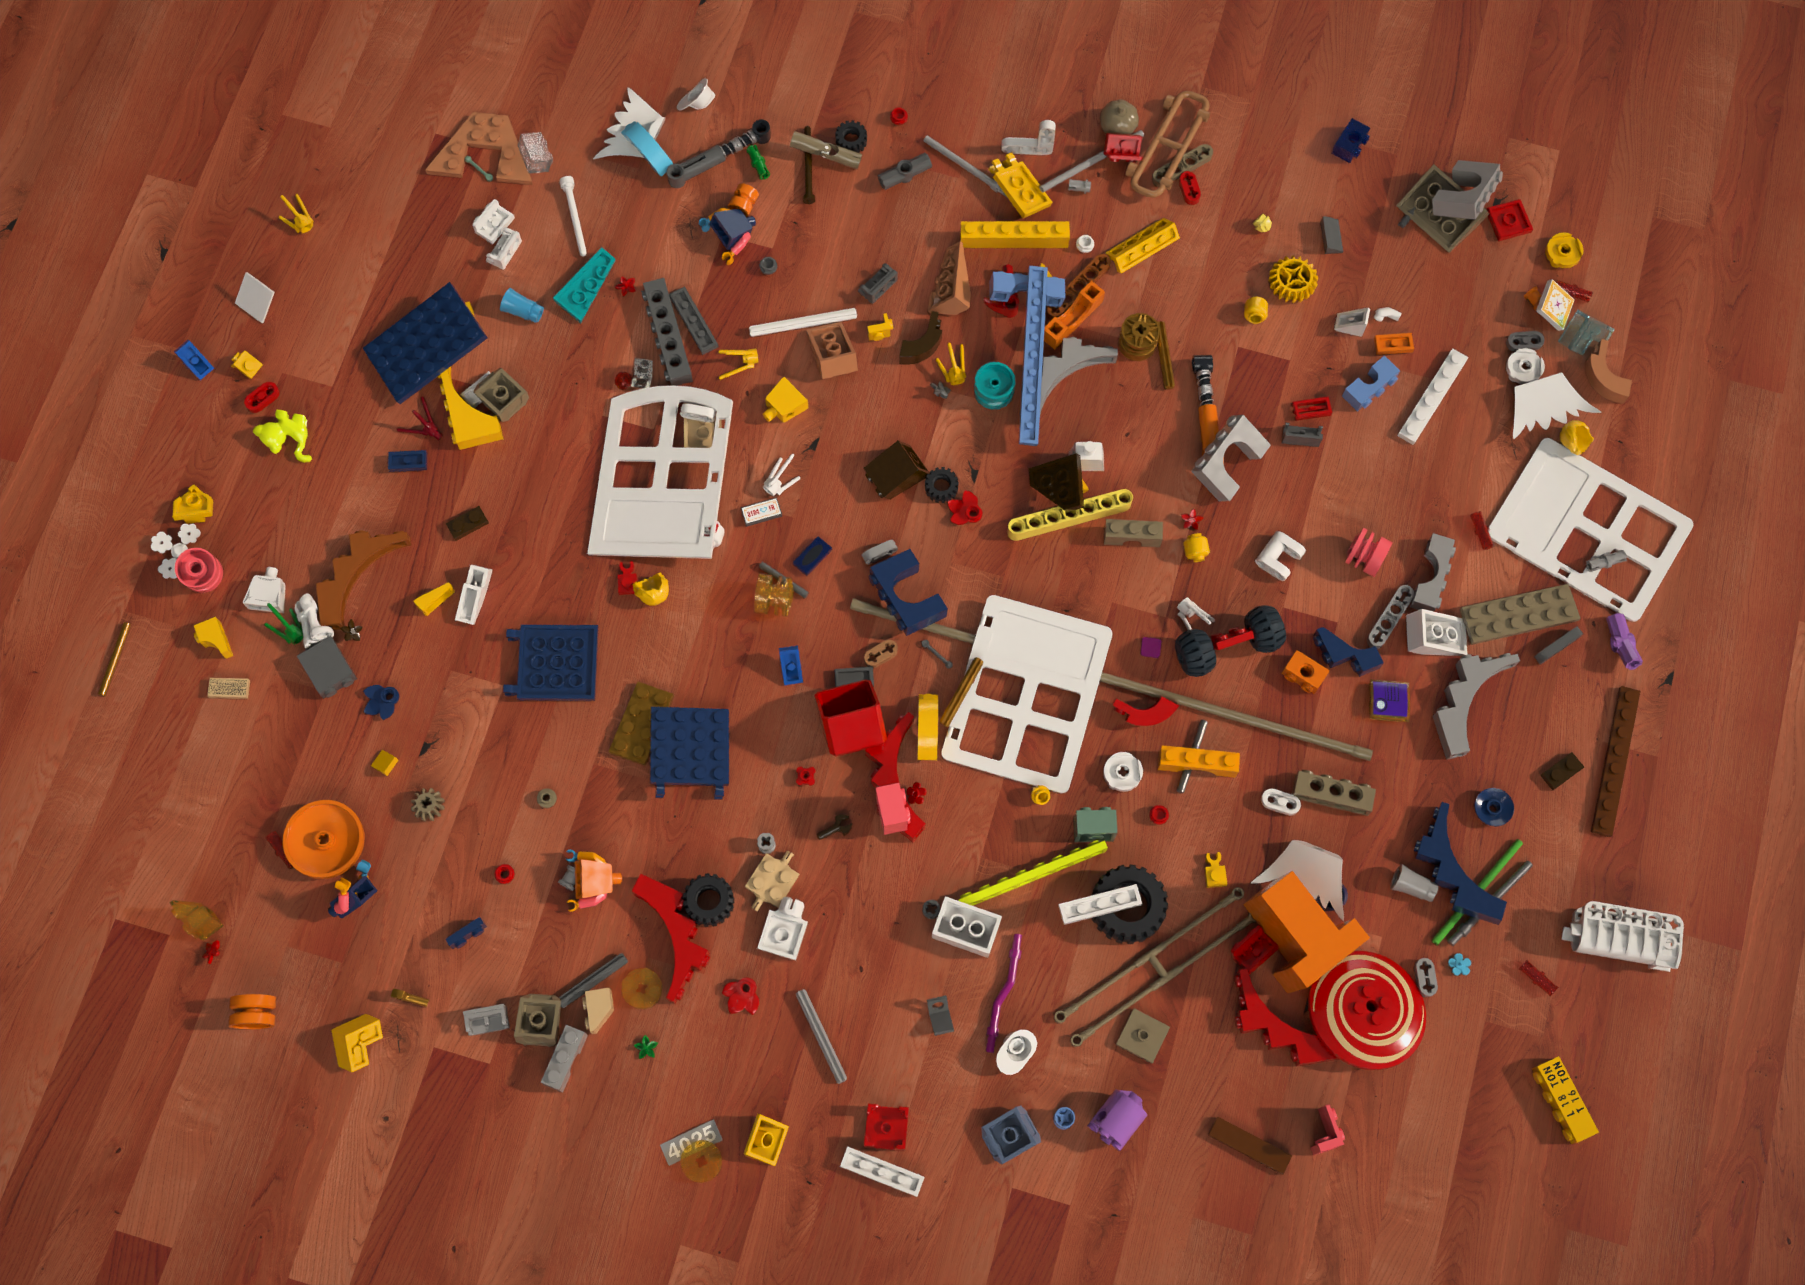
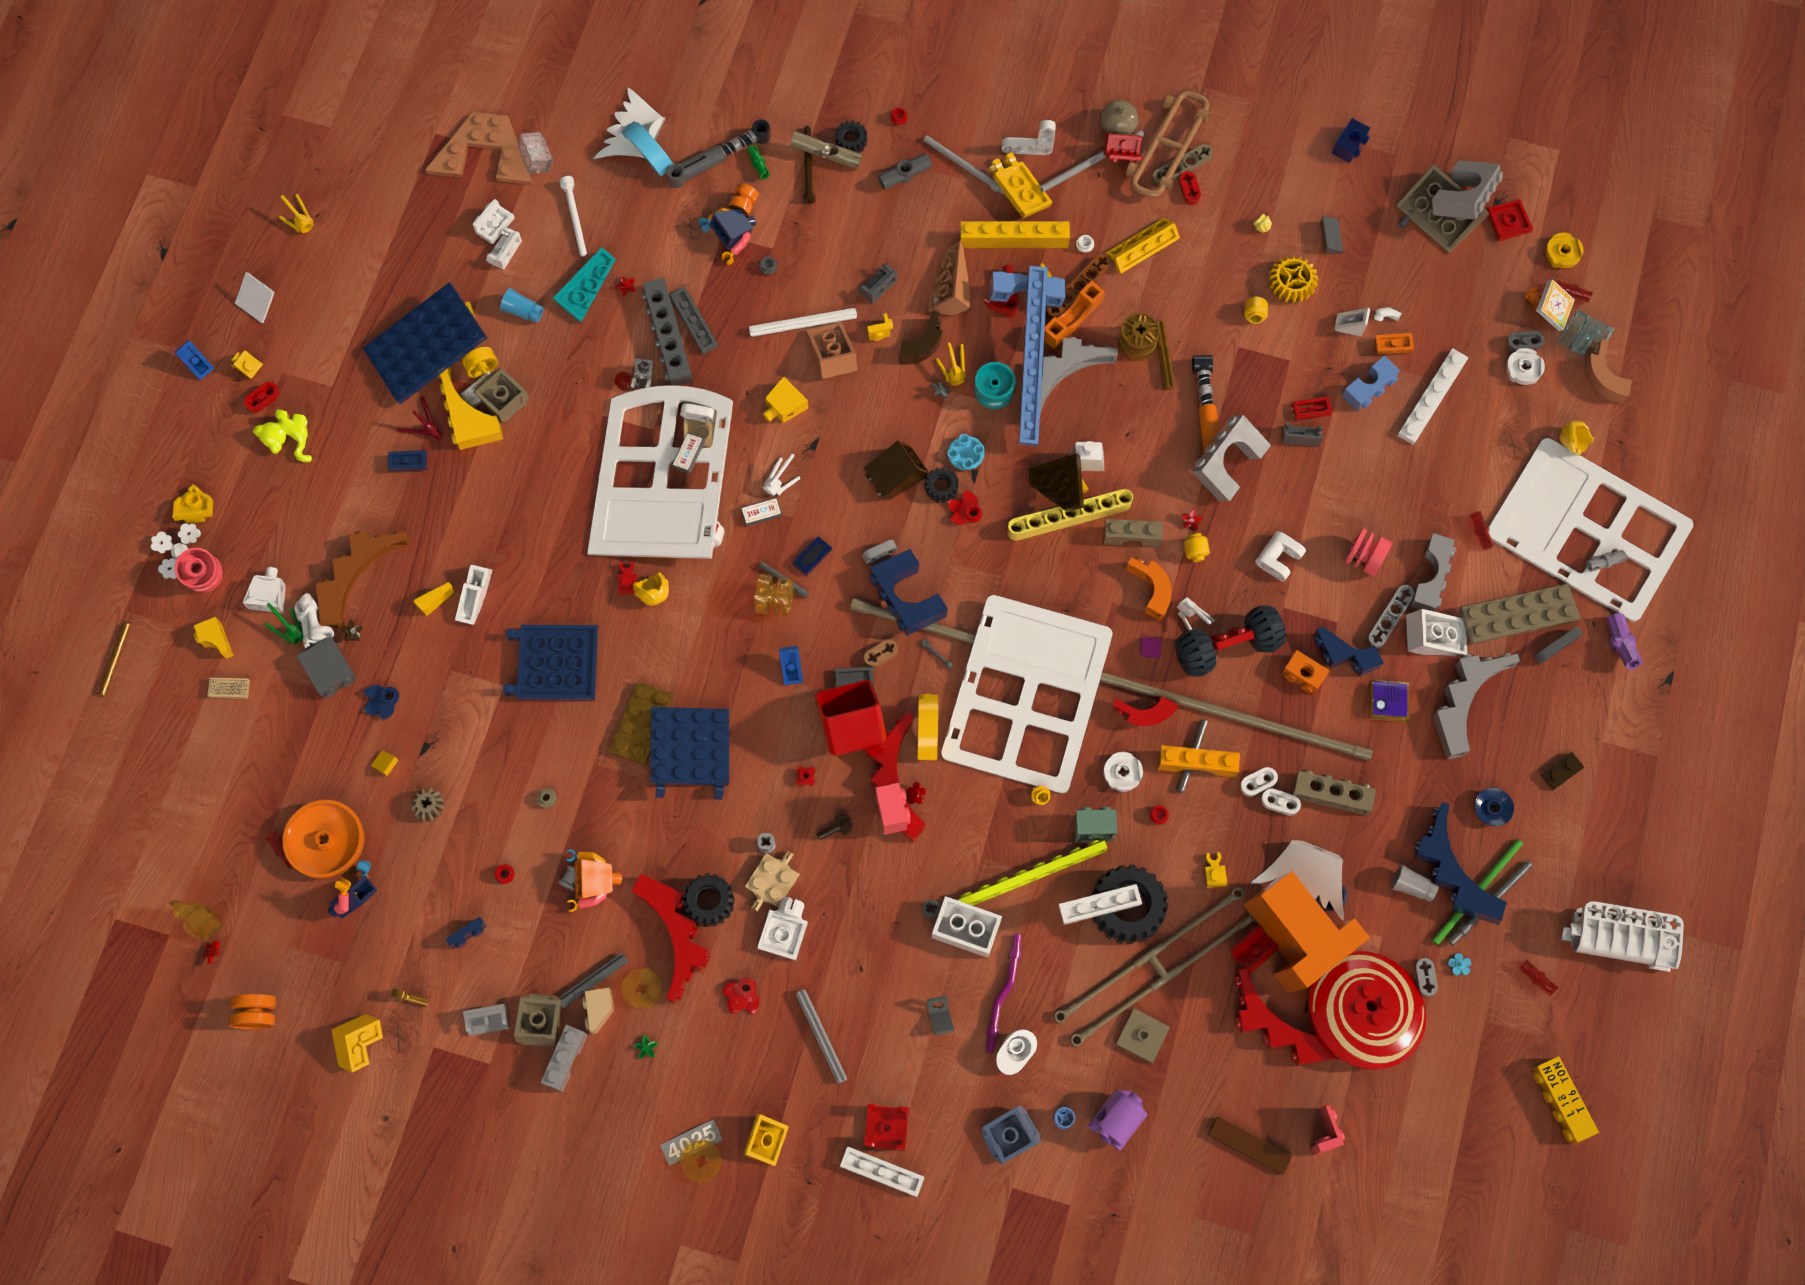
dark brown plate [446,506,489,541] -> none
sand green hinge [465,156,493,182] -> none
white piece [677,78,715,110] -> none
yellow plant [718,348,758,380] -> none
pearl gold axle [940,657,983,727] -> none
light grey pin [1068,179,1091,194] -> none
white piece [1513,373,1601,439] -> none
reddish brown plate [1591,686,1641,837] -> none
none -> yellow wheel [462,347,498,378]
none -> tile [672,433,705,473]
none -> medium azure dish [948,434,985,470]
none -> orange arch [1126,557,1172,621]
none -> white plate [1240,767,1278,797]

